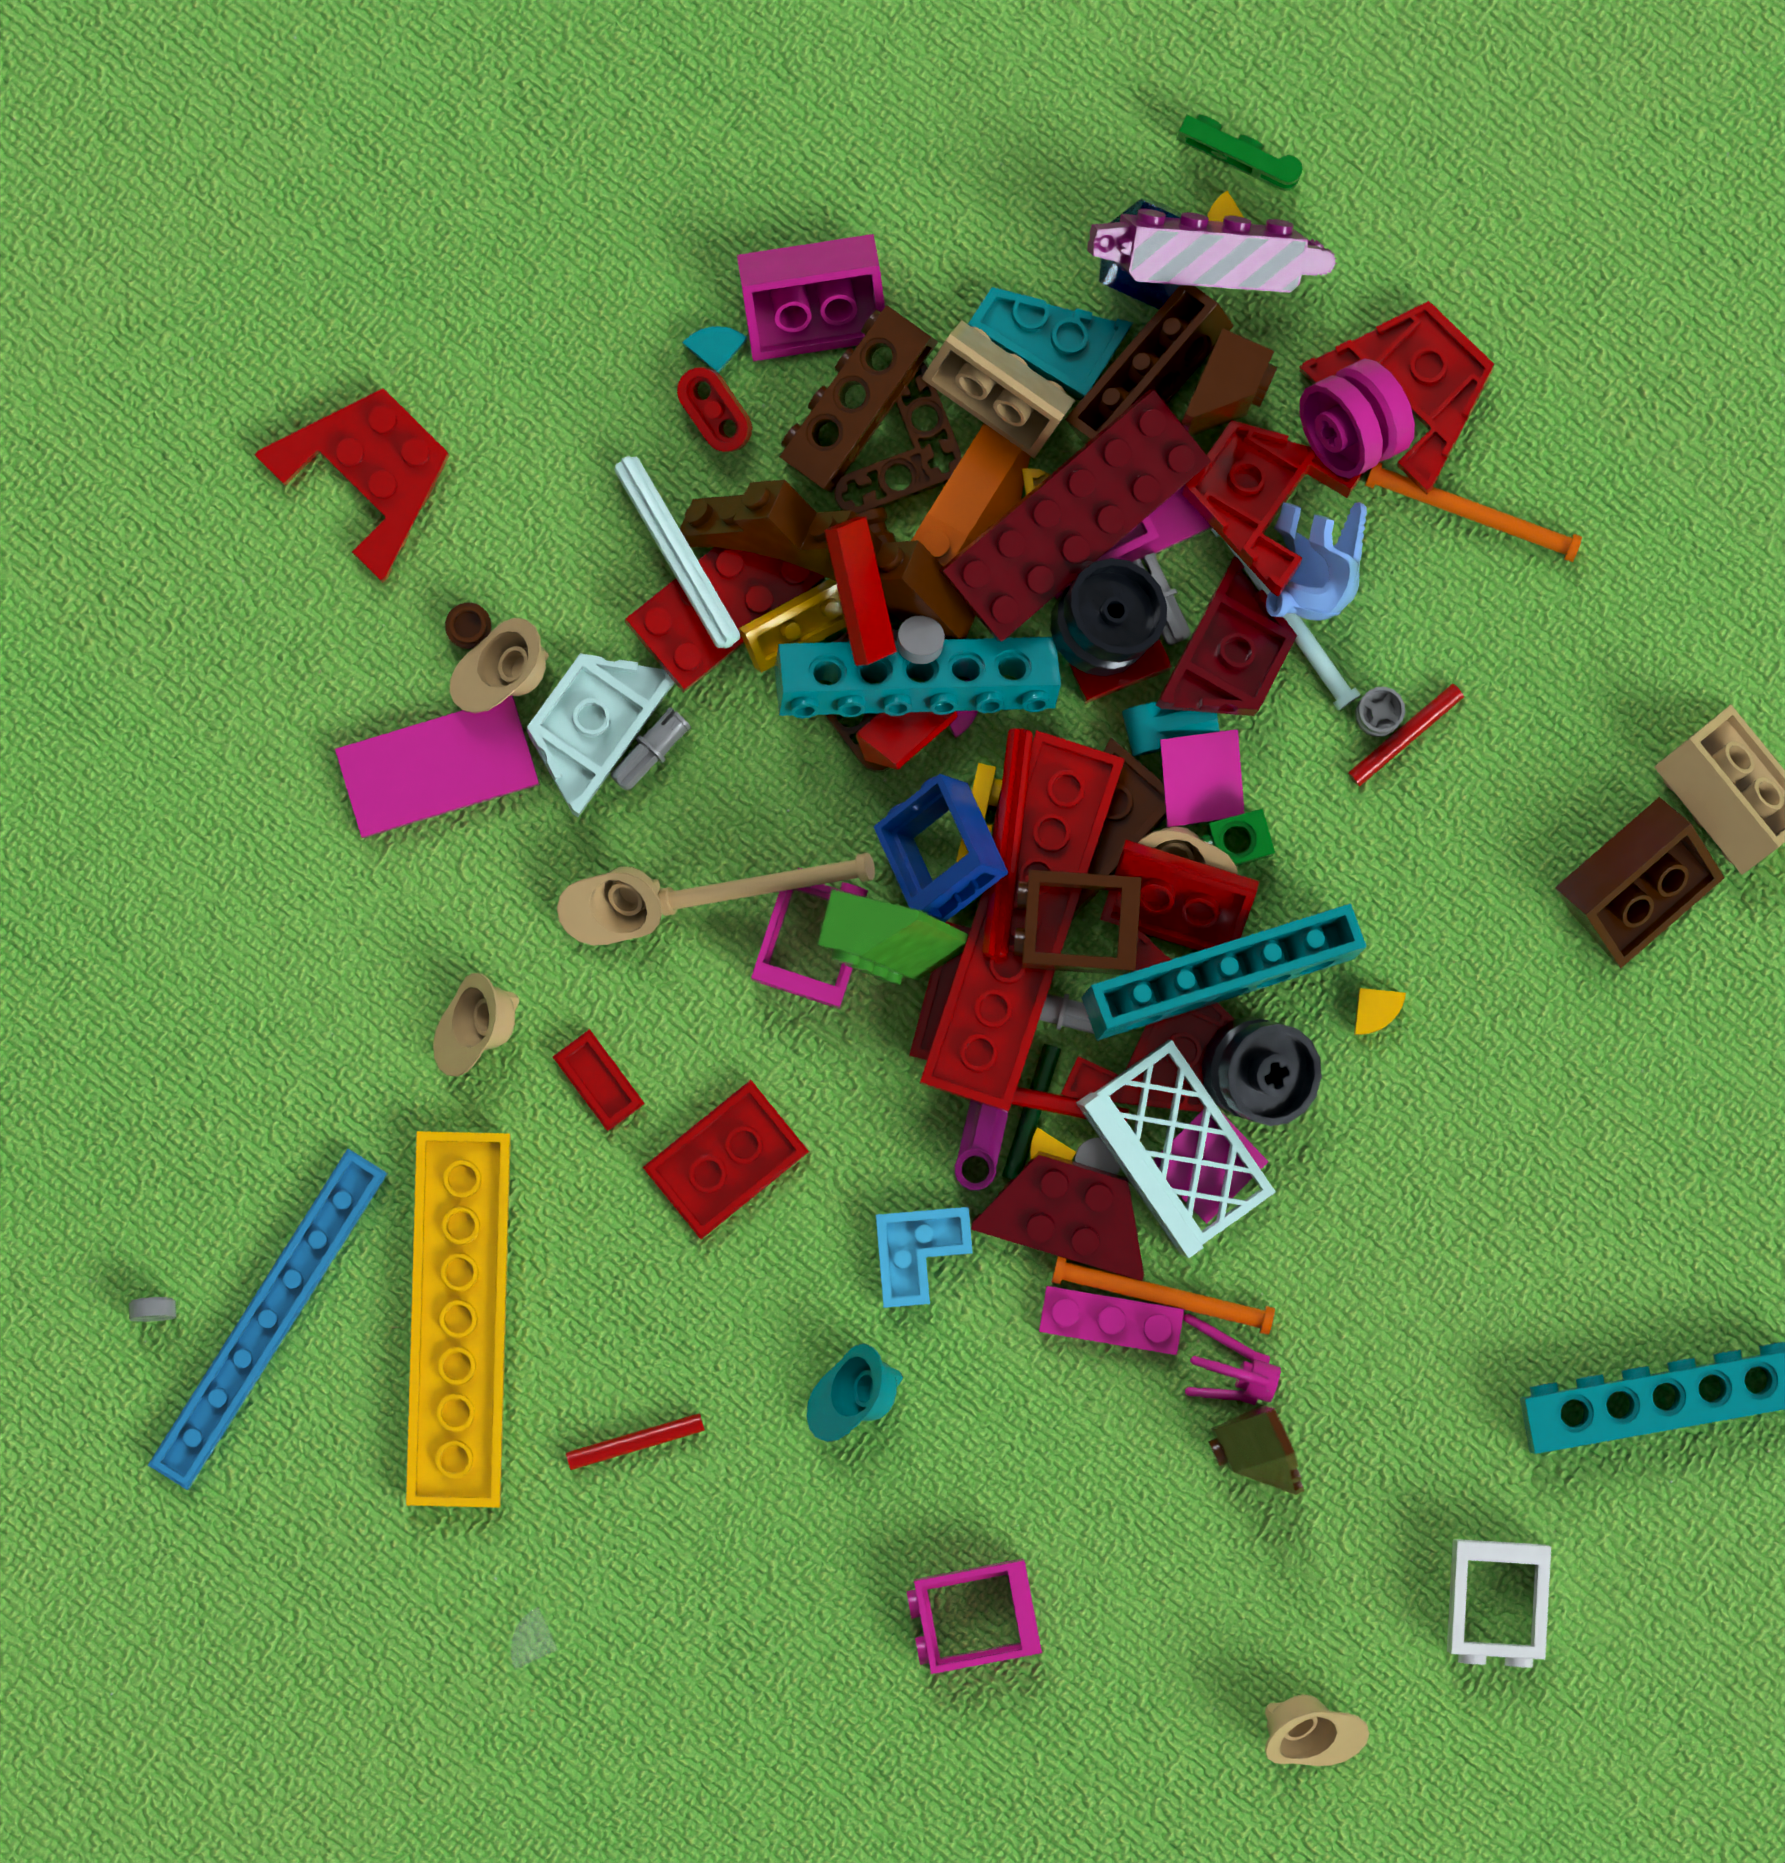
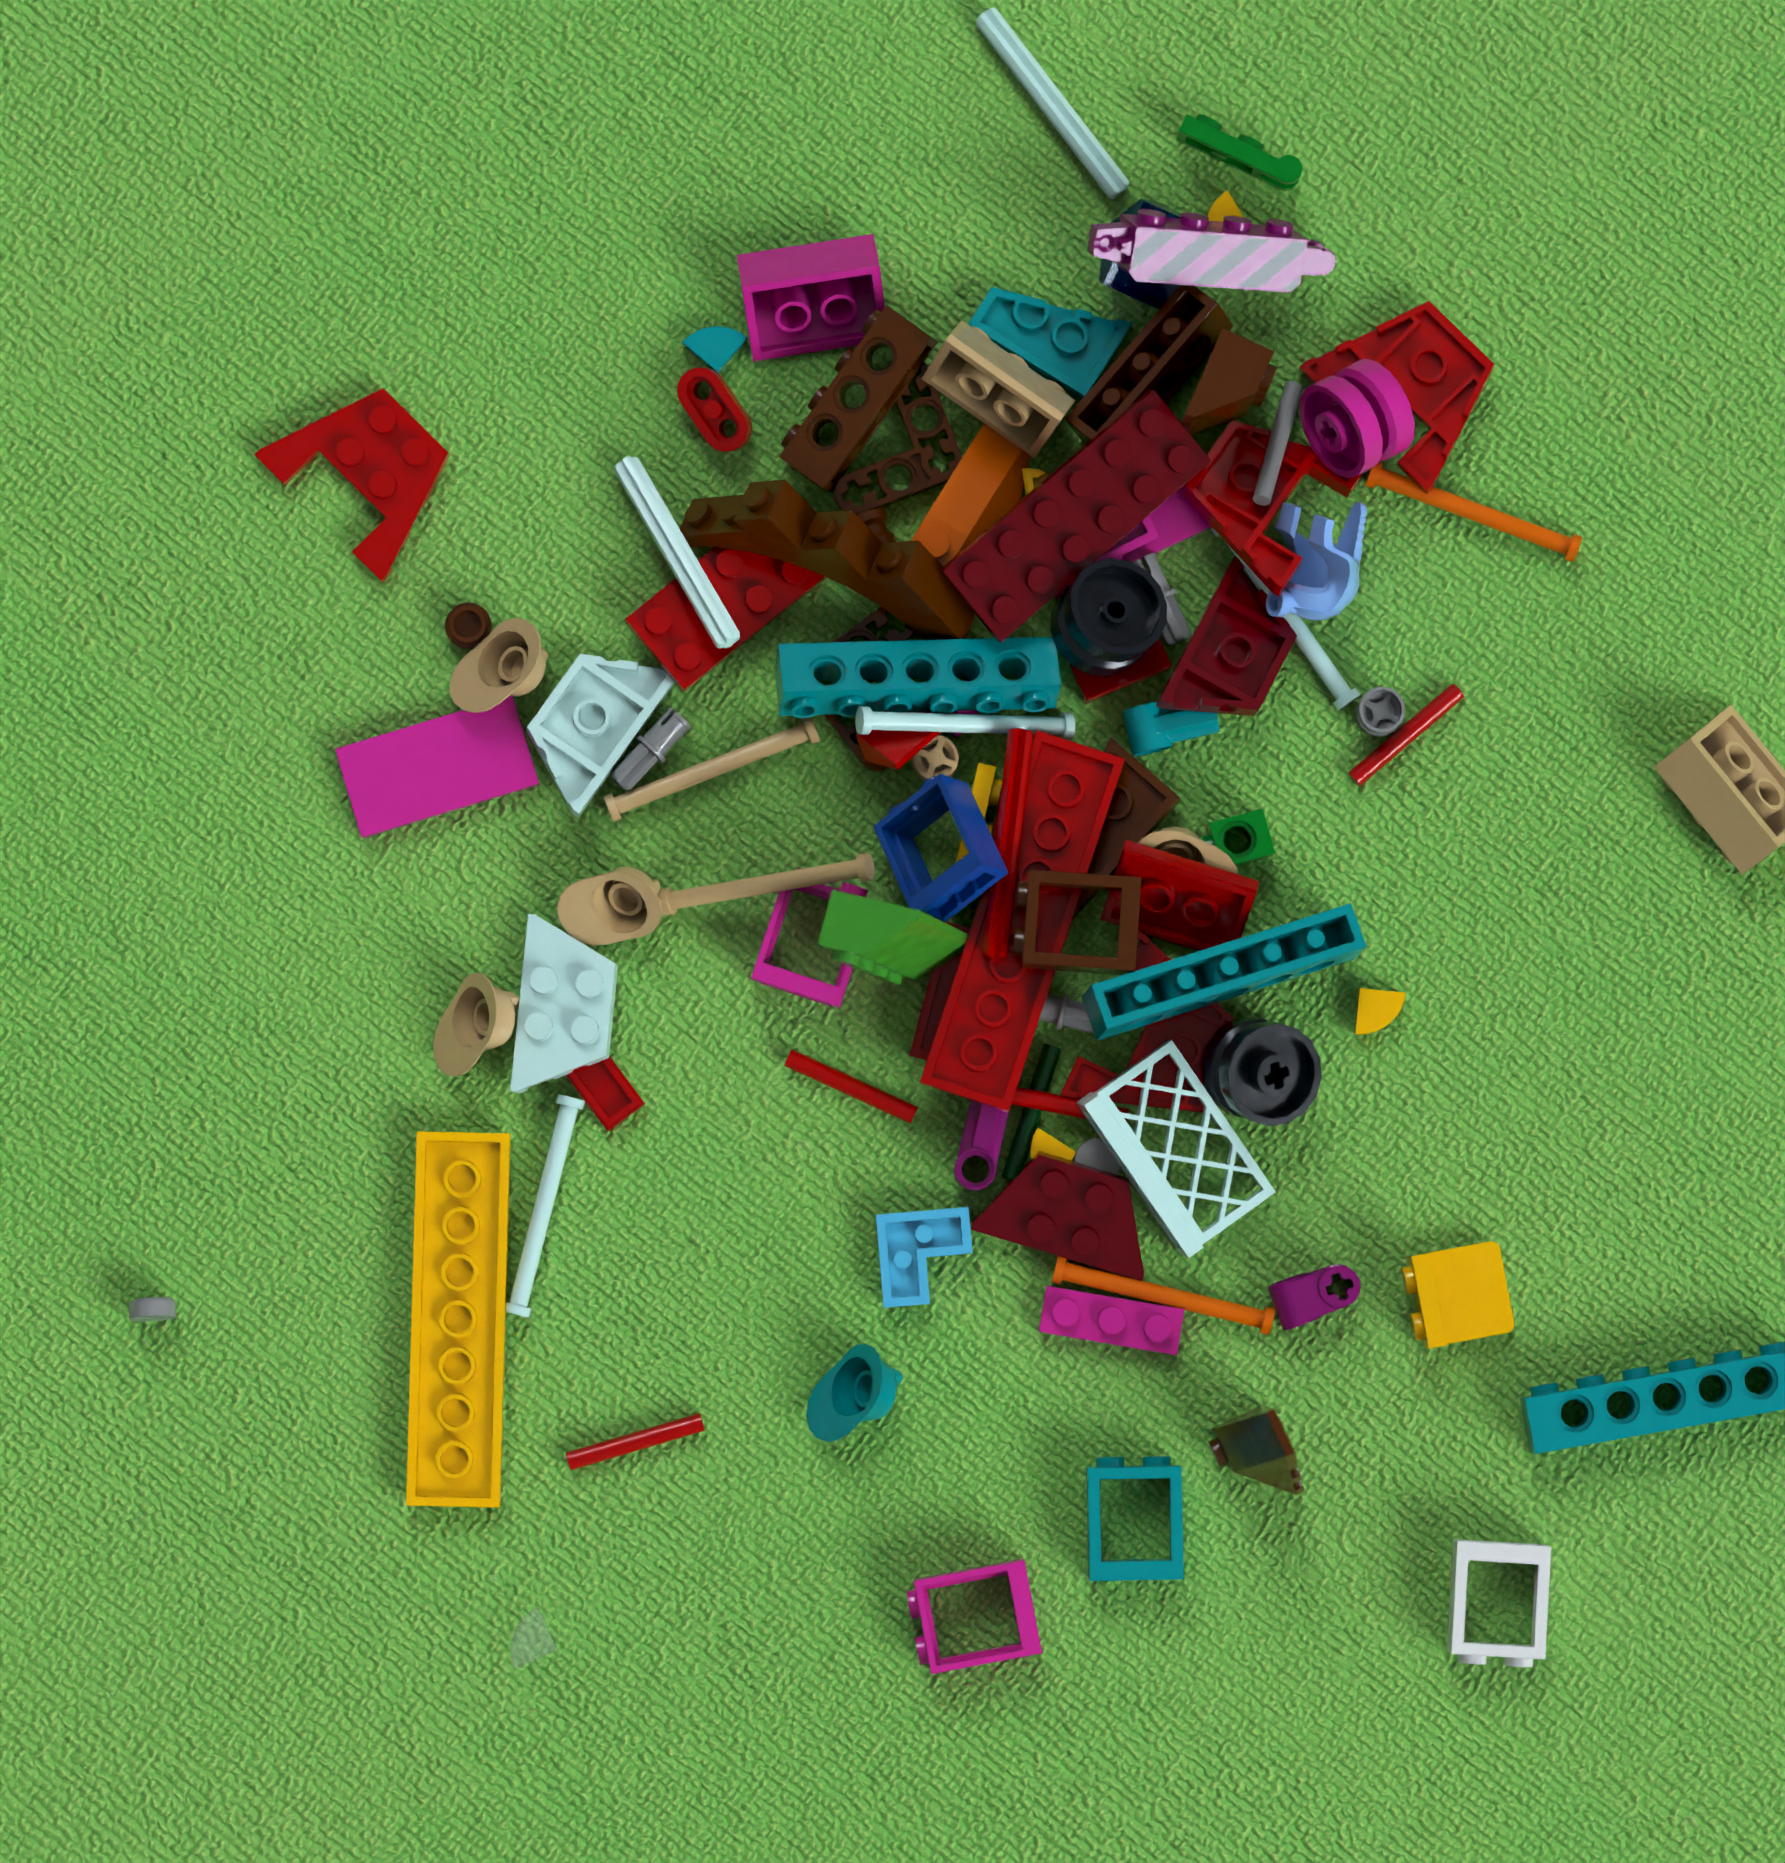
dark azure tile [148,1149,388,1490] -> none
red tile [642,1080,809,1240] -> none
yellow plate [739,579,846,673] -> none
red tile [825,516,897,666] -> none
light grey tile [896,616,945,664] -> none
dark pink sticker [1153,1109,1269,1224] -> none
dark pink sticker [1160,729,1245,827] -> none
dark pink plant [1184,1313,1281,1405] -> none
tan piece [1265,1694,1369,1766] -> none
reddish brown slope [1555,797,1725,968] -> none
none -> light aqua bar [505,1094,585,1318]
none -> light aqua wing [510,914,618,1093]
none -> tan bar [603,718,820,822]
none -> red bar [784,1049,918,1124]
none -> light aqua bar [855,706,1075,740]
none -> tan wheel [912,735,959,781]
none -> light aqua axle [976,7,1129,199]
none -> teal window [1086,1456,1184,1581]
none -> light grey bar [1252,381,1303,506]
none -> magenta piece [1267,1264,1361,1331]
none -> yellow bracket [1401,1241,1514,1349]

